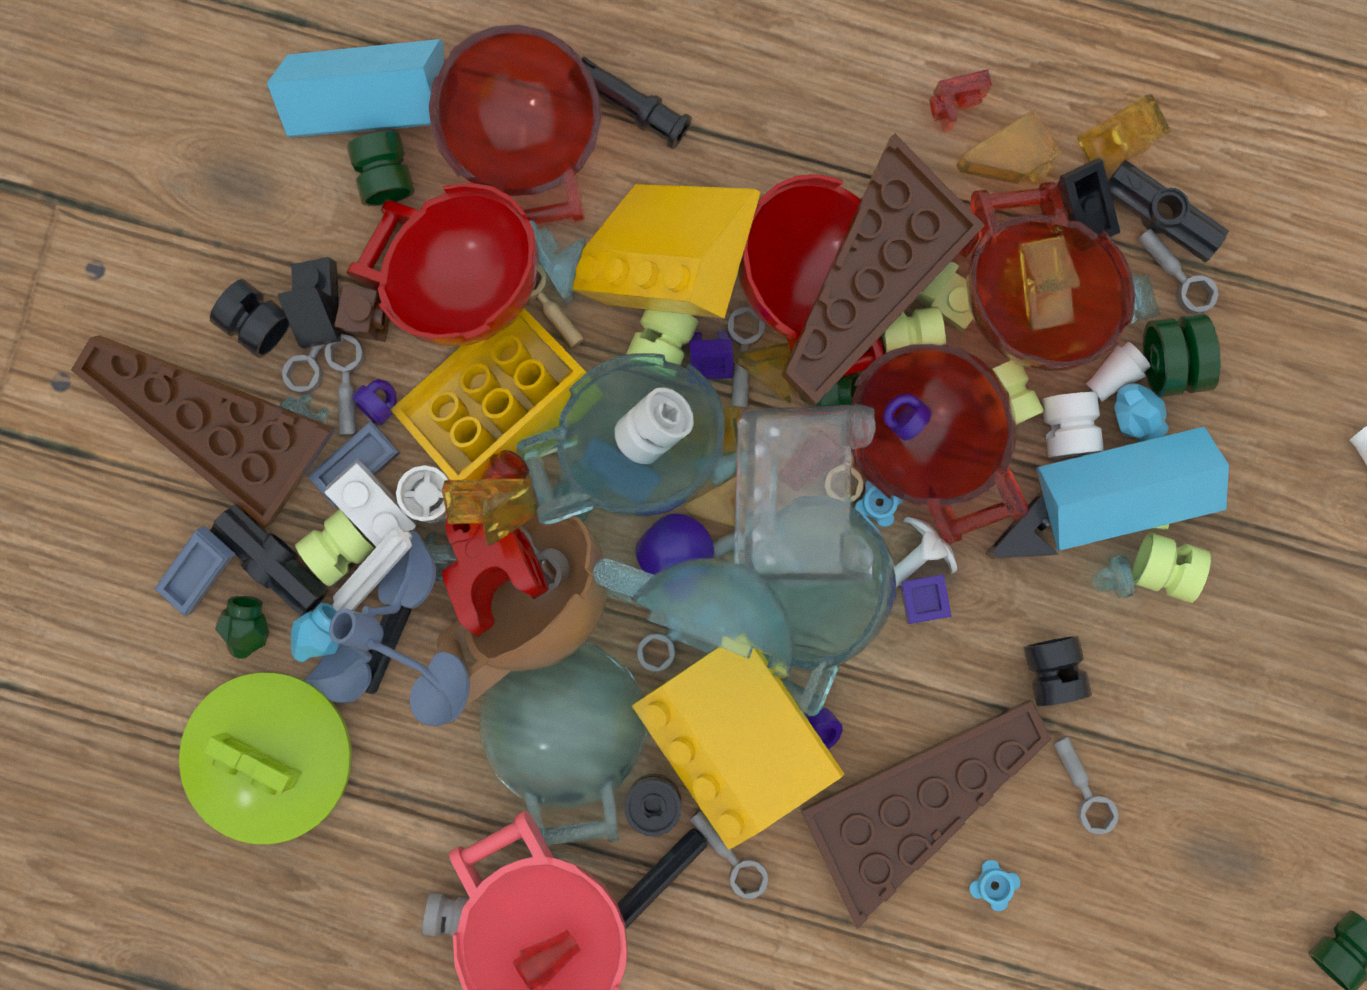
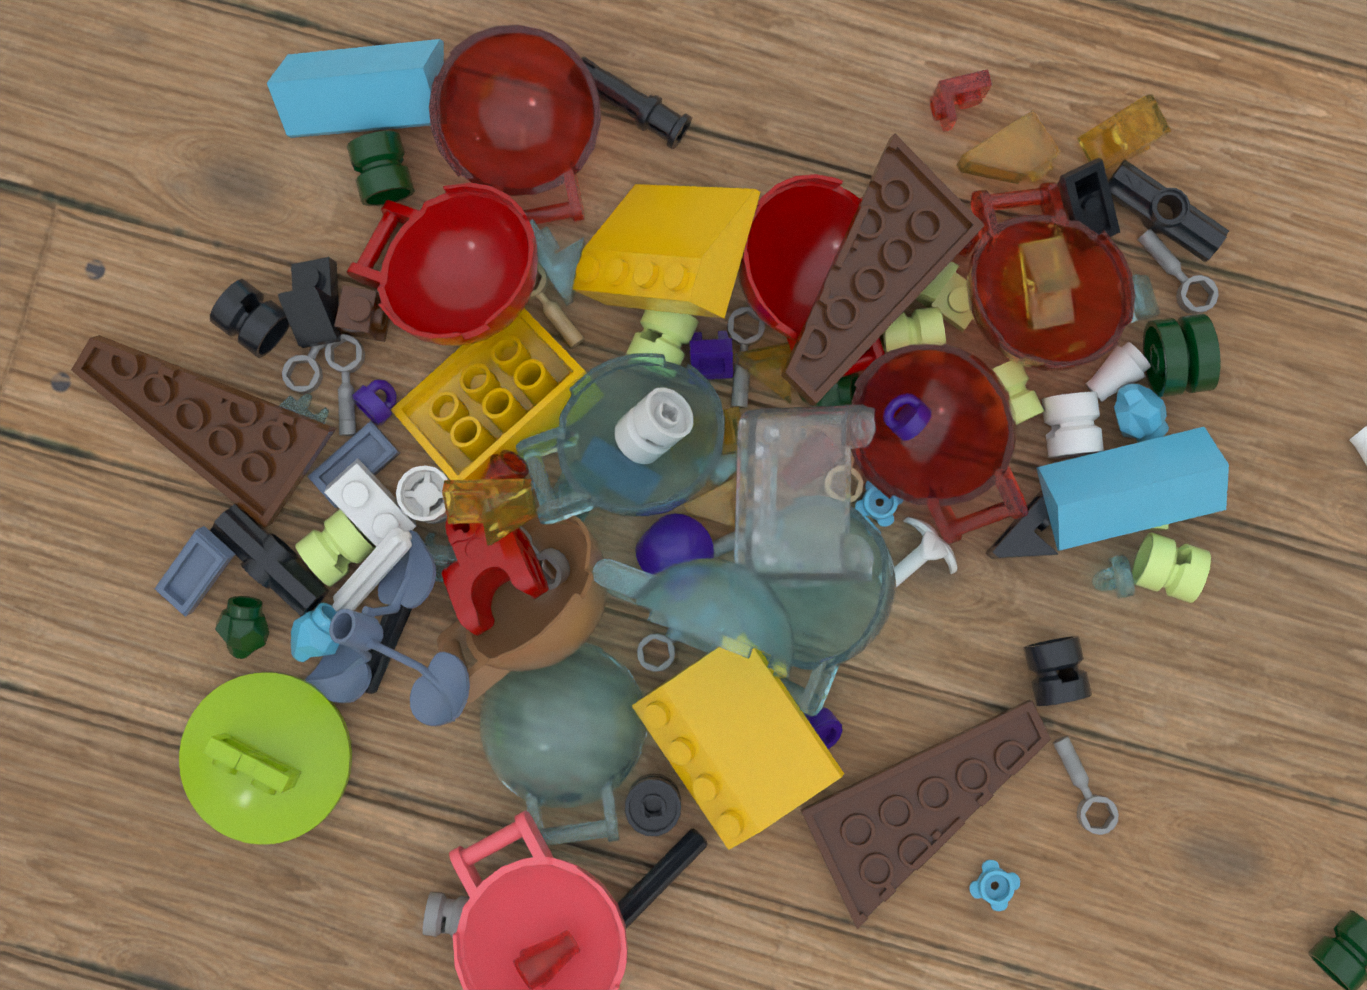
light grey piece [689,809,768,899] -> none
dark purple tile [900,574,952,624] -> none

